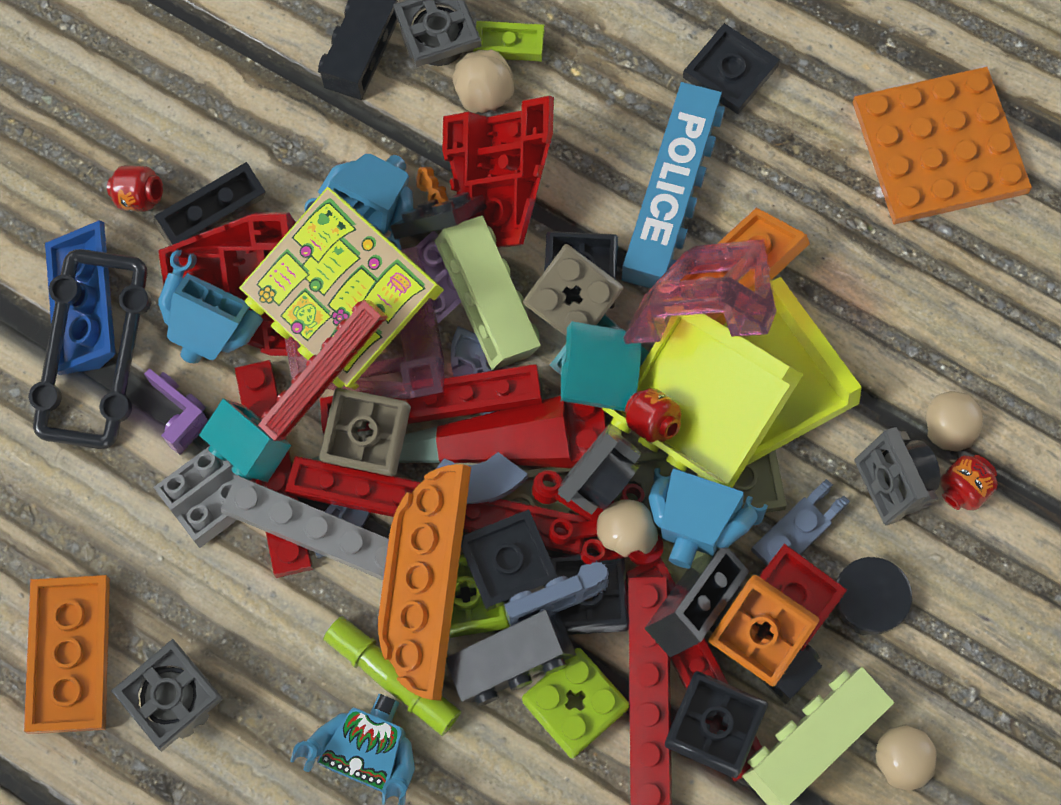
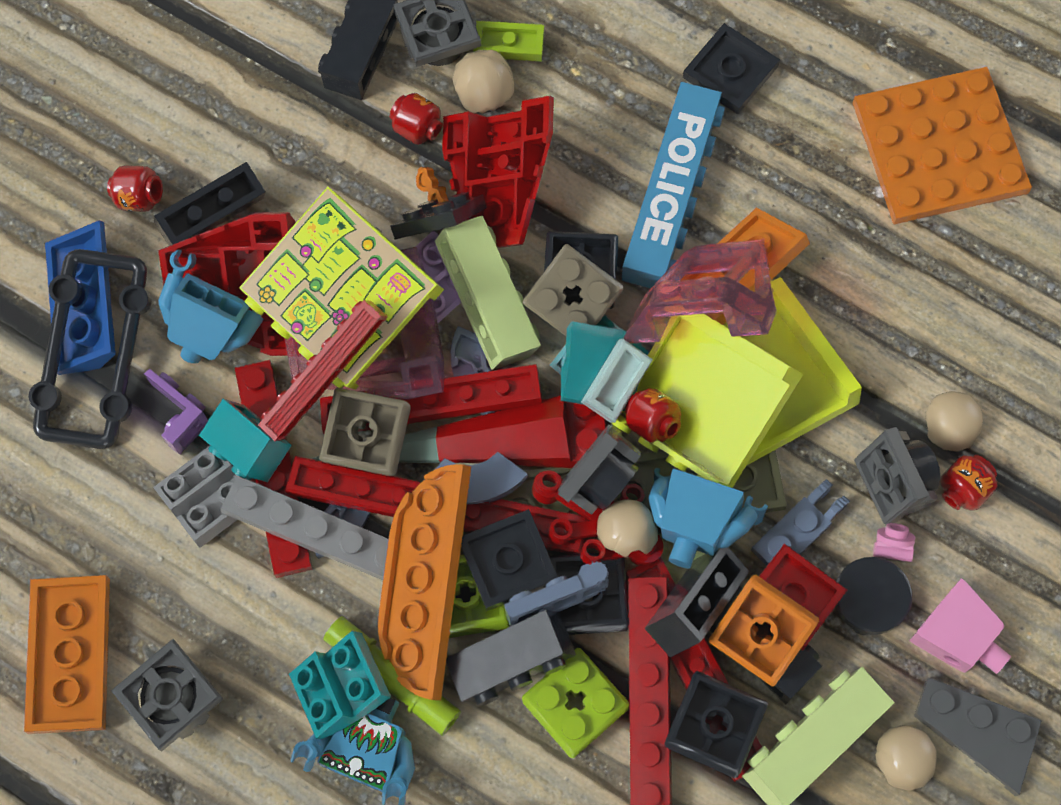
dark azure torso [304,154,413,251] -> none
none -> teal slope [289,631,391,739]
none -> red head [389,93,443,145]
none -> light aqua tile [581,339,653,423]
none -> bright pink plate [873,523,915,562]
none -> bright pink torso [909,578,1011,674]
none -> dark grey wing [914,677,1042,796]

